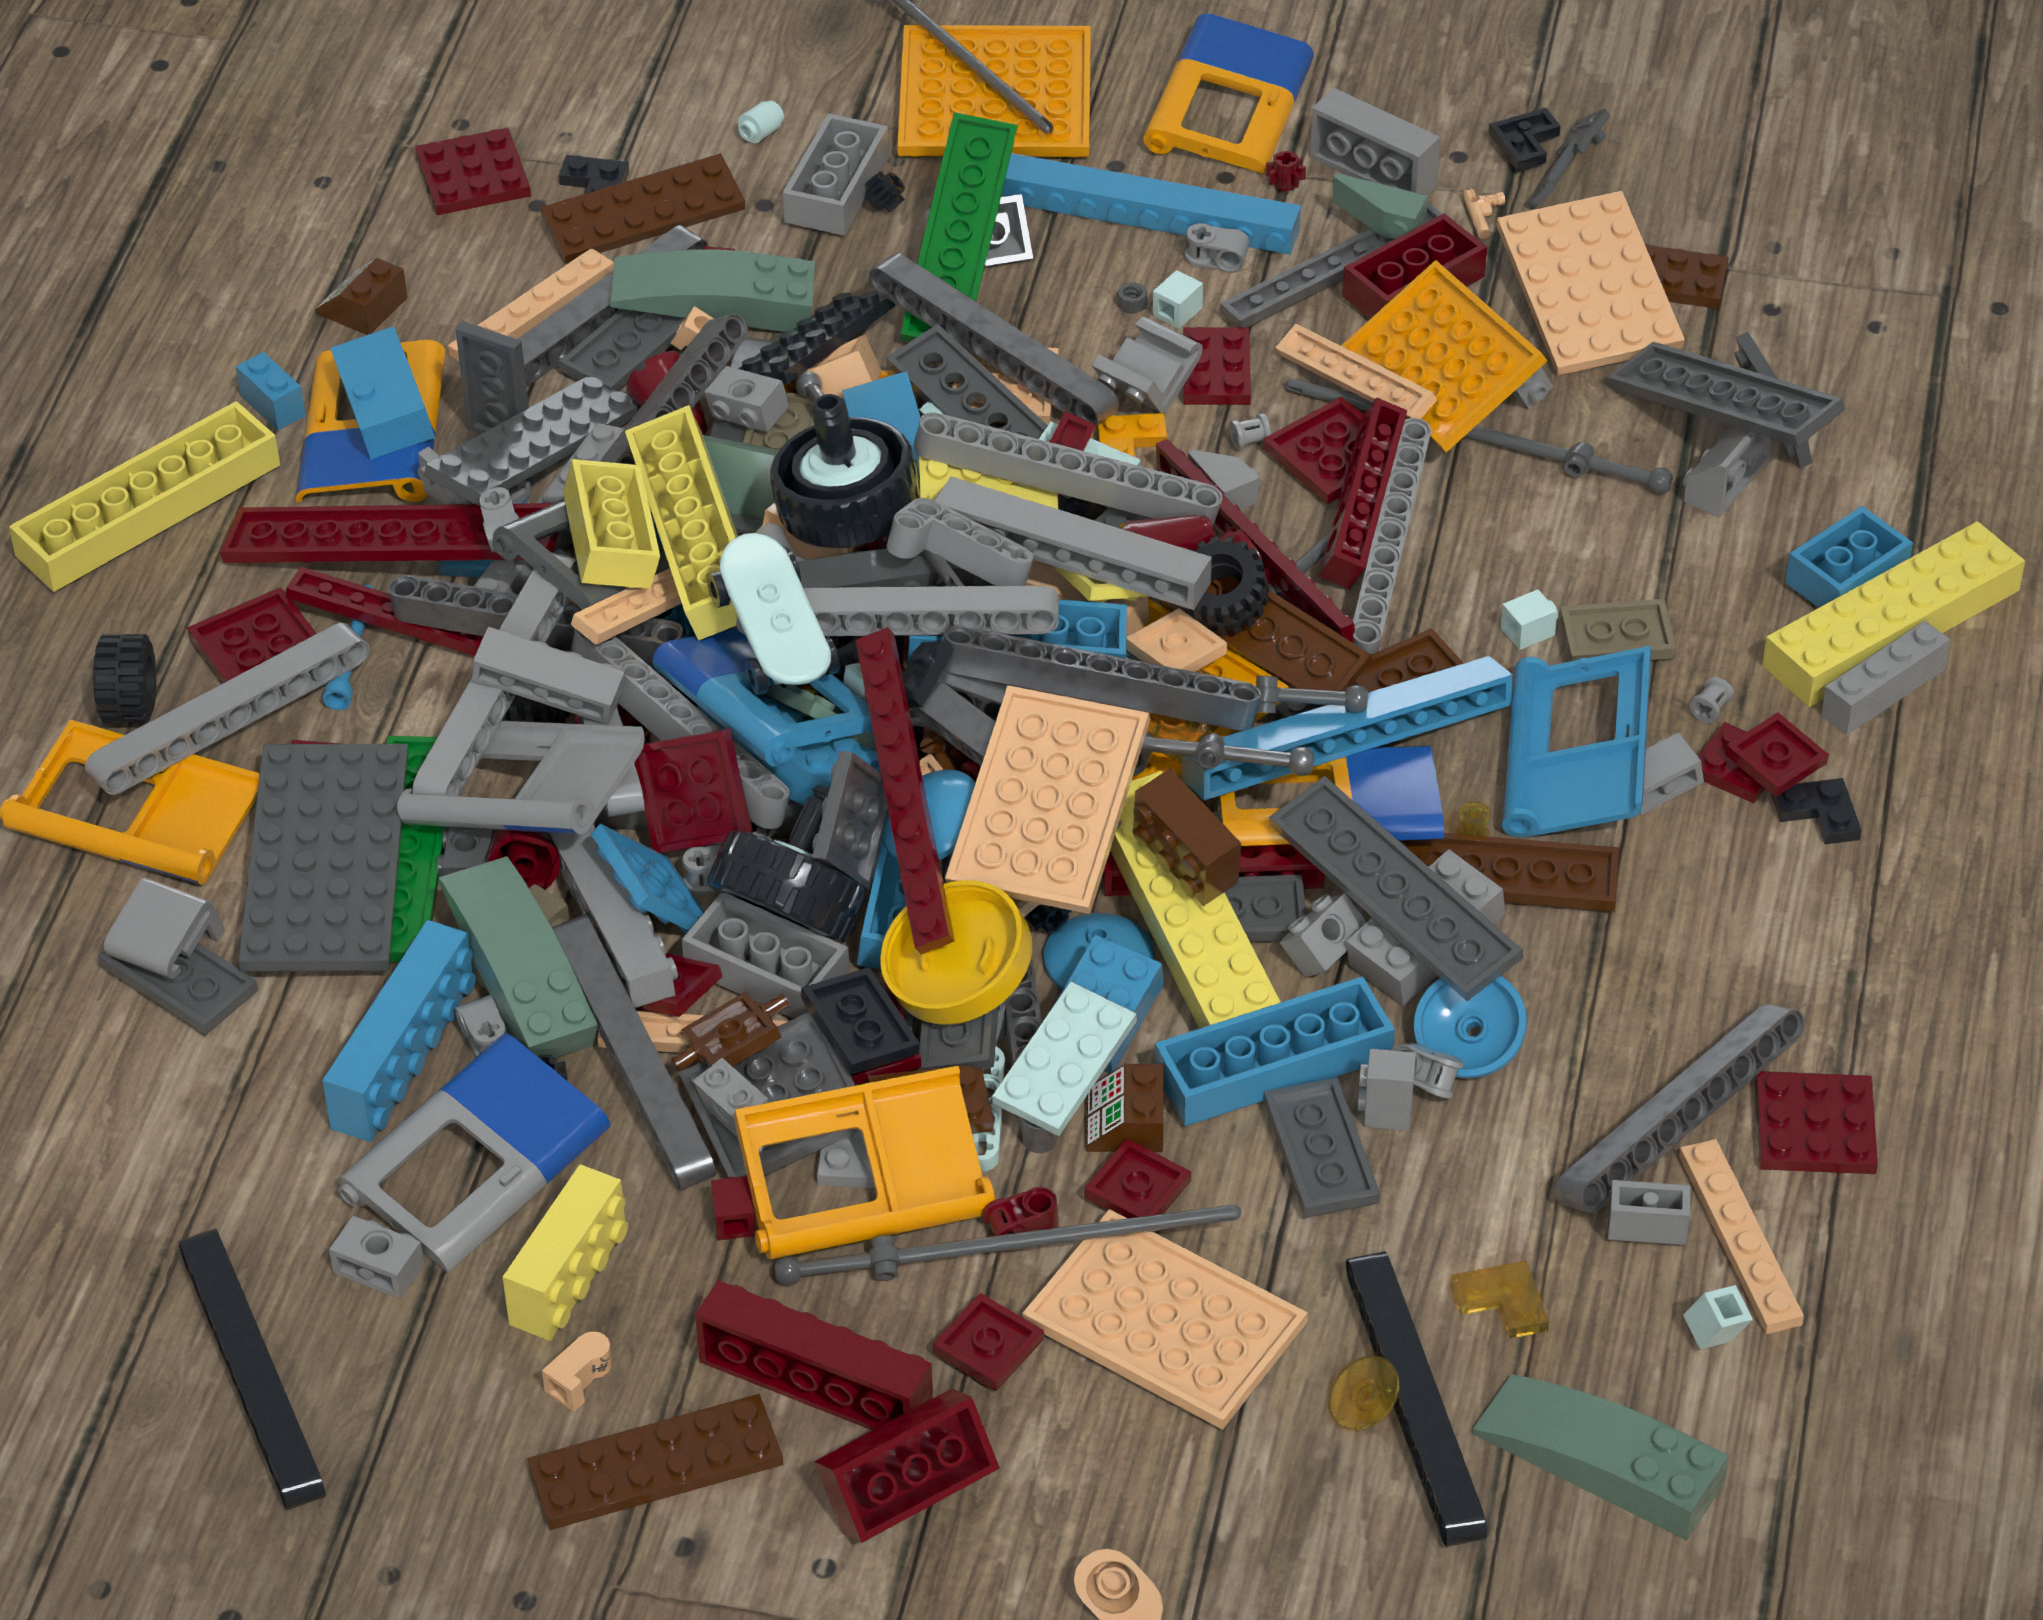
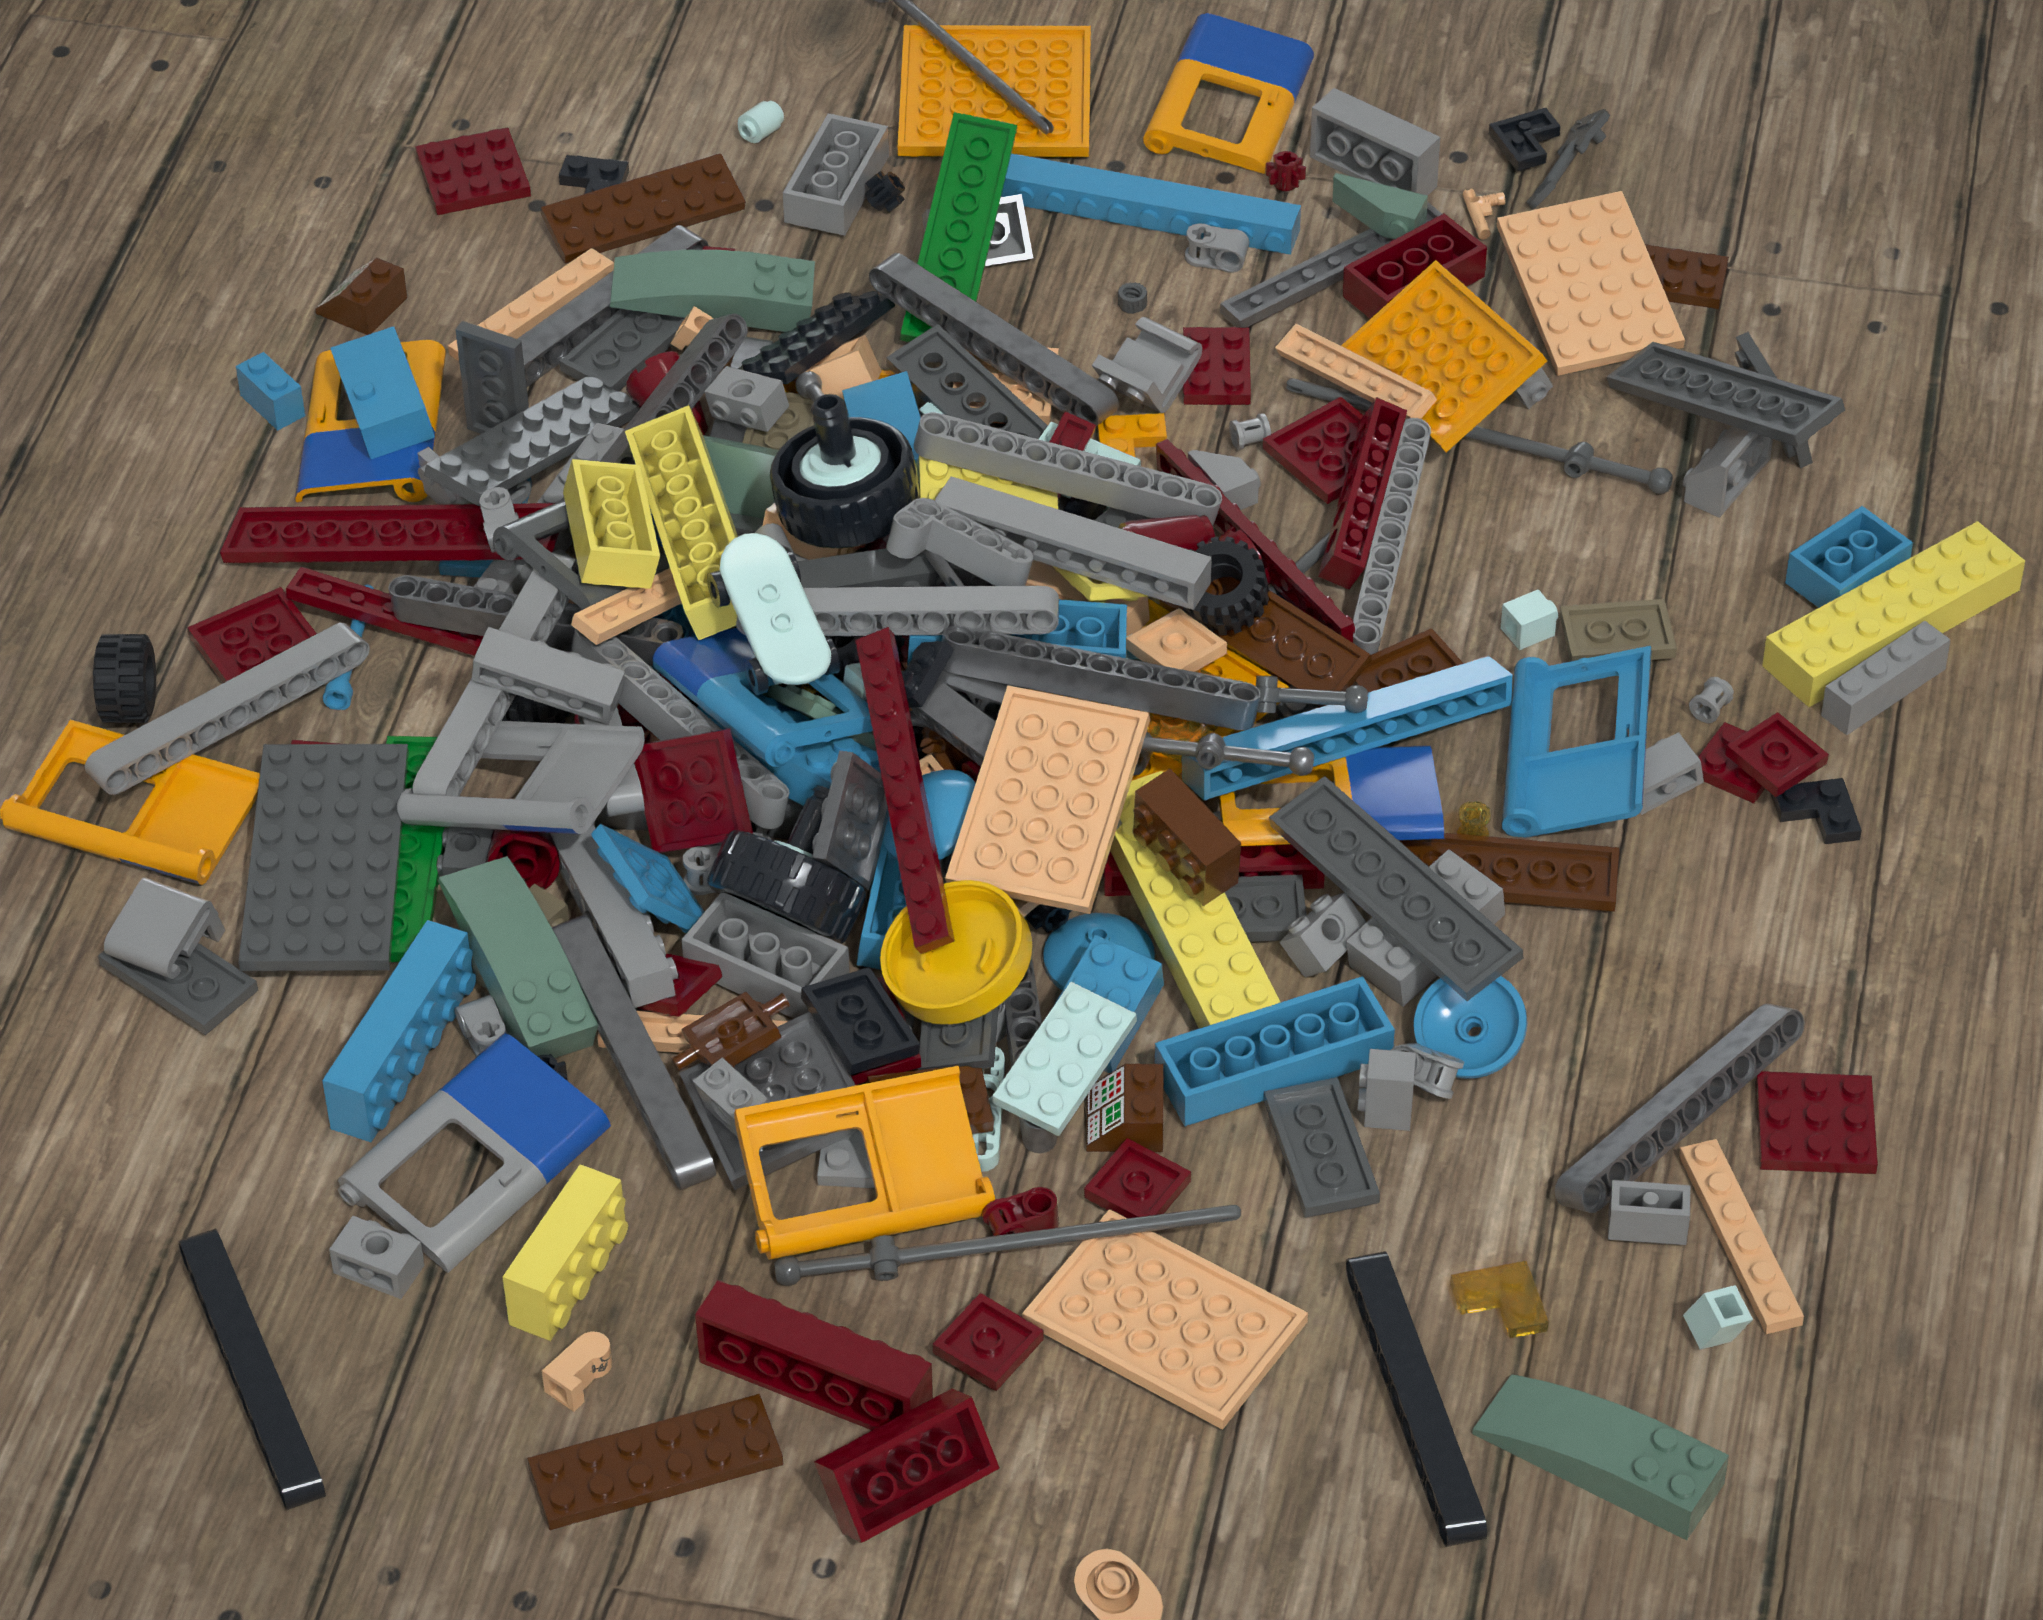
light yellow brick [9,401,280,592] -> none
dark red brick [711,1176,756,1241] -> none
light aqua brick [1153,270,1203,329] -> none
clear yellow dish [1328,1356,1400,1431] -> none

